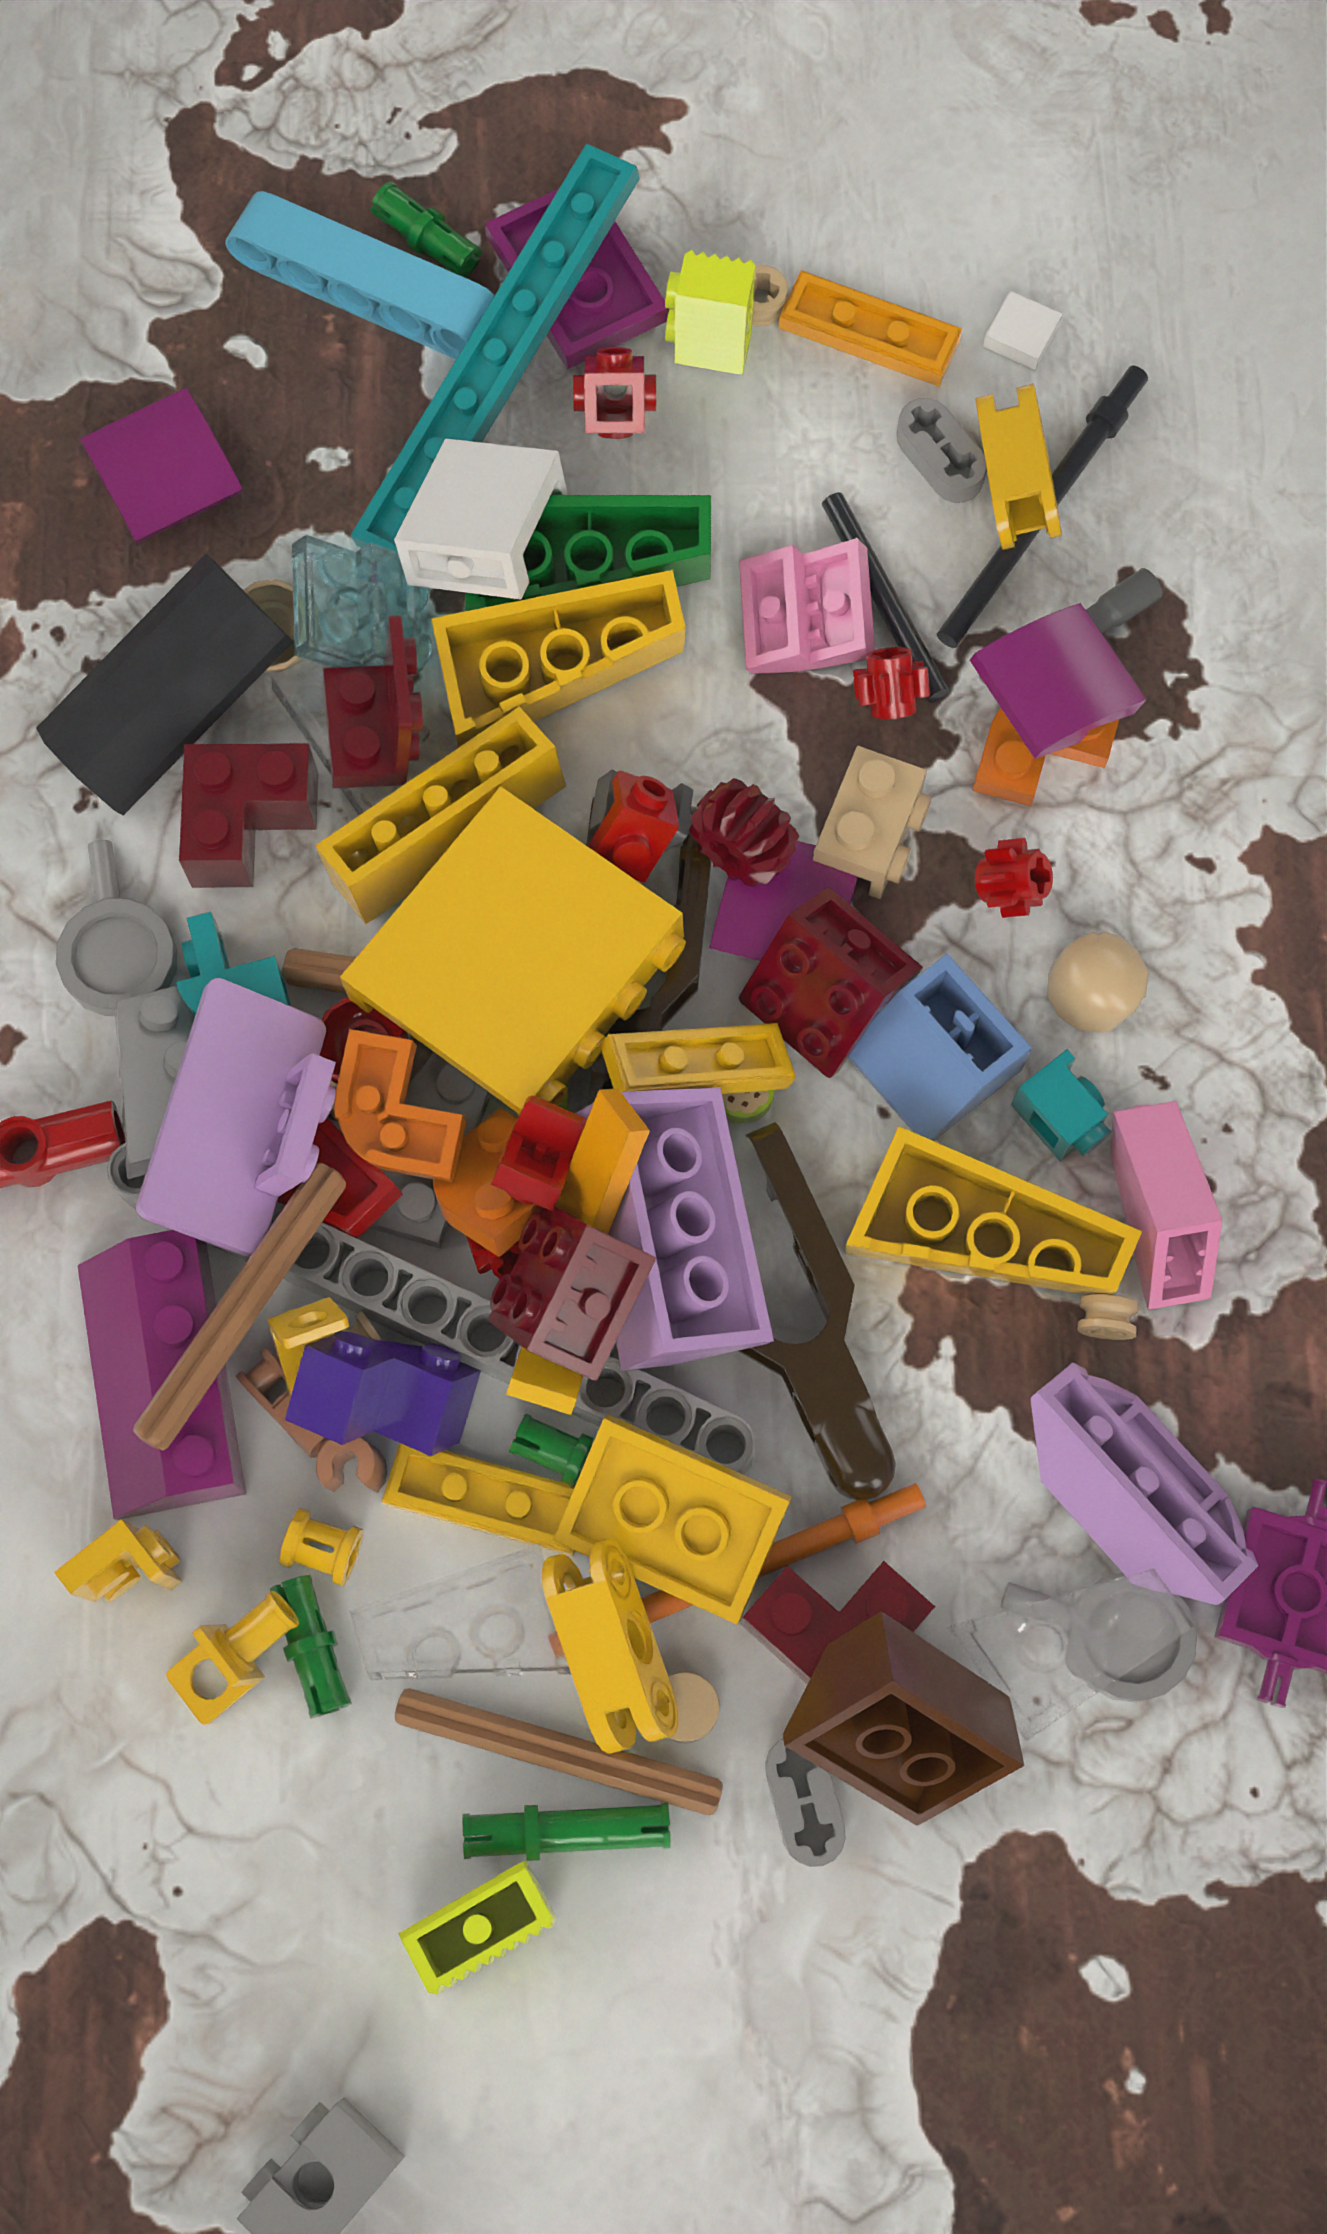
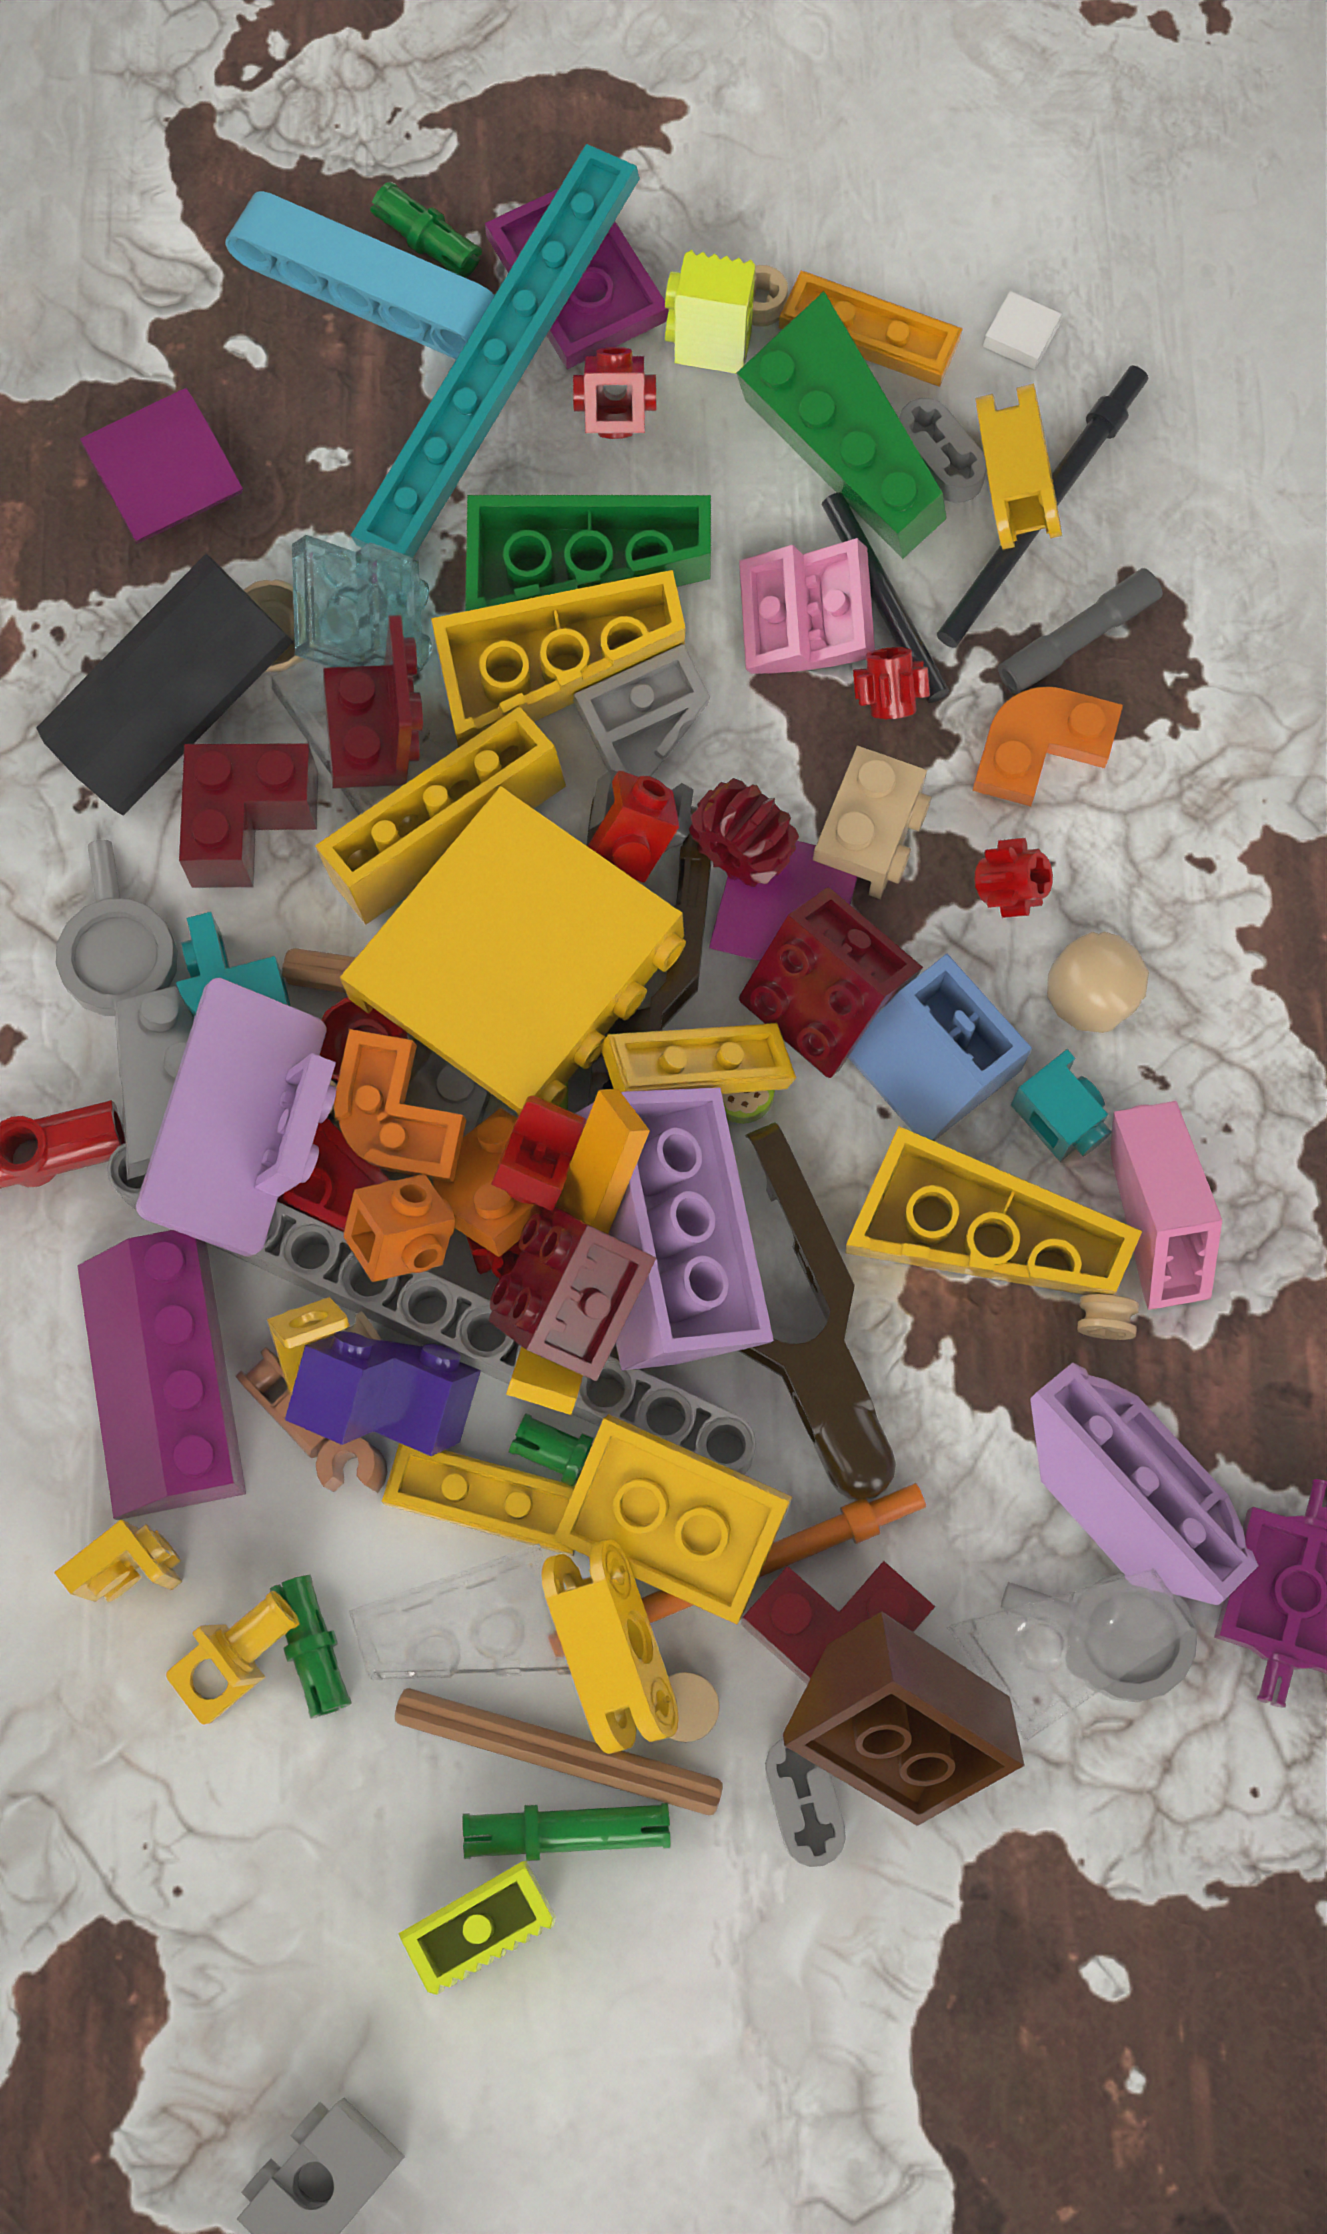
medium nougat axle [133,1163,346,1451] -> none
yellow bush [279,1508,364,1586] -> none
white panel [394,439,568,599] -> none
magenta slope [969,603,1146,759] -> none
none -> orange brick [343,1174,455,1282]
none -> light grey wing [573,644,710,777]
none -> green wedge [736,291,947,559]

